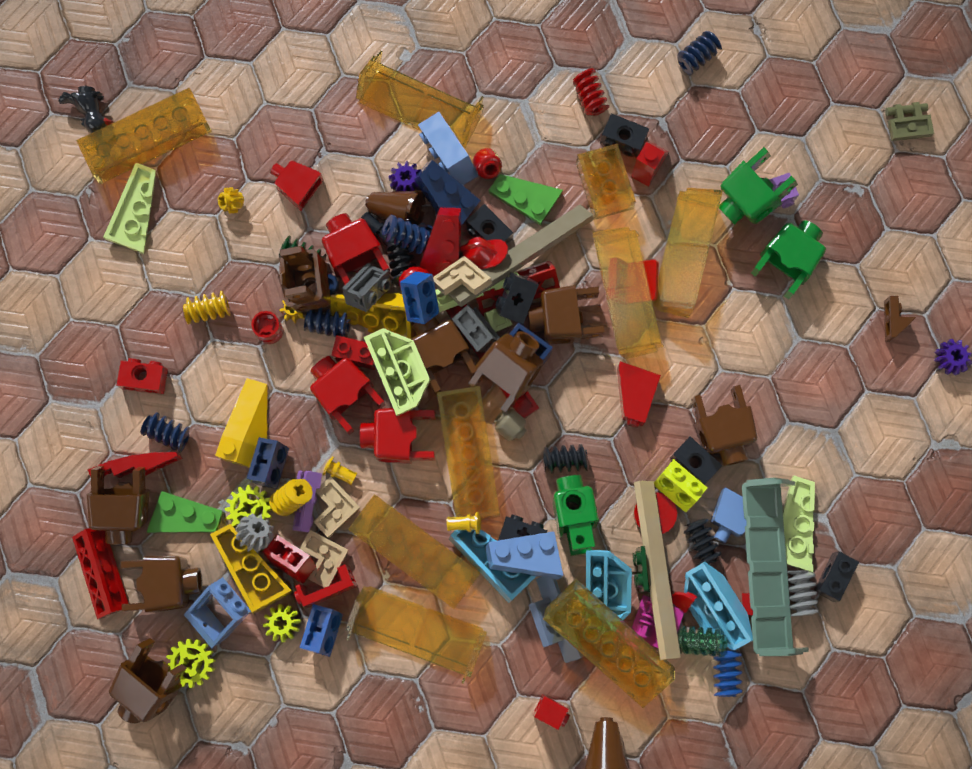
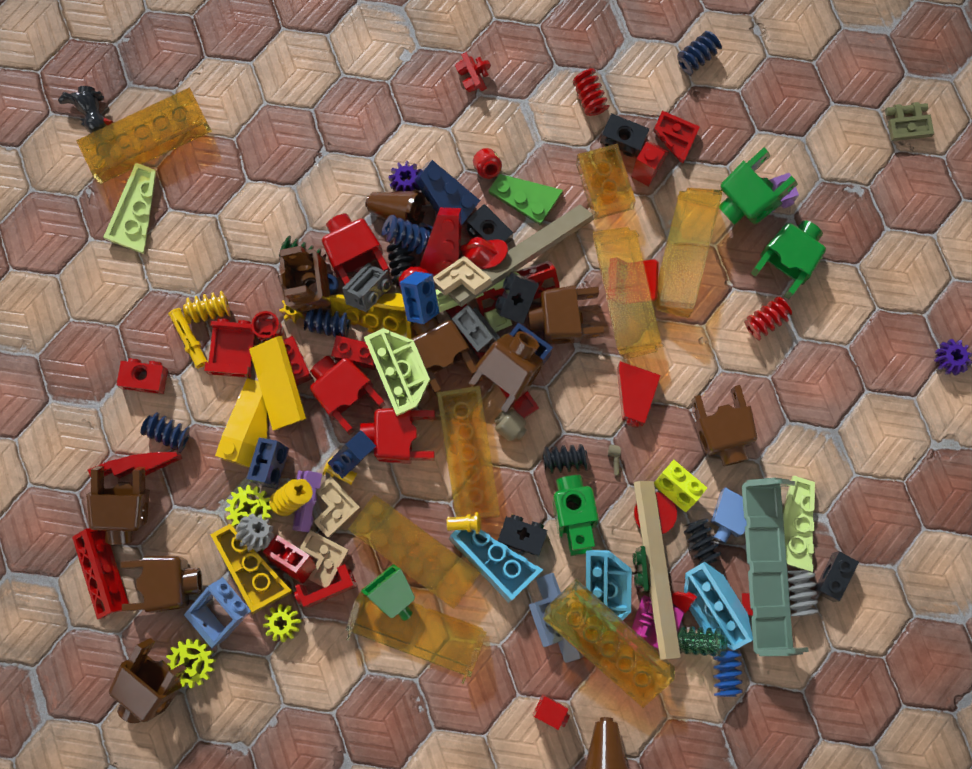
bright green wing [147,491,224,533] -> none
yellow gear [218,187,244,214] -> none
red torso [270,160,324,211] -> none
blue brick [299,604,343,657] -> none
clear yellow piece [356,50,484,148] -> none
black pin [361,212,394,246] -> none
medium blue wedge [418,112,478,185] -> none
medium blue wedge [486,532,563,580] -> none
black brick [670,436,722,485] -> none
reddish brown slope [884,296,916,342] -> none
none -> yellow pin [168,308,208,369]
none -> red panel [204,318,256,378]
none -> yellow tile [249,336,306,430]
none -> red brick [283,336,313,386]
none -> dark blue brick [328,430,376,479]
none -> green torso [361,564,415,621]
none -> red hips [455,52,491,92]
none -> dark tan hand [608,444,621,475]
none -> red wing [653,110,700,163]
none -> red piece [744,297,792,341]

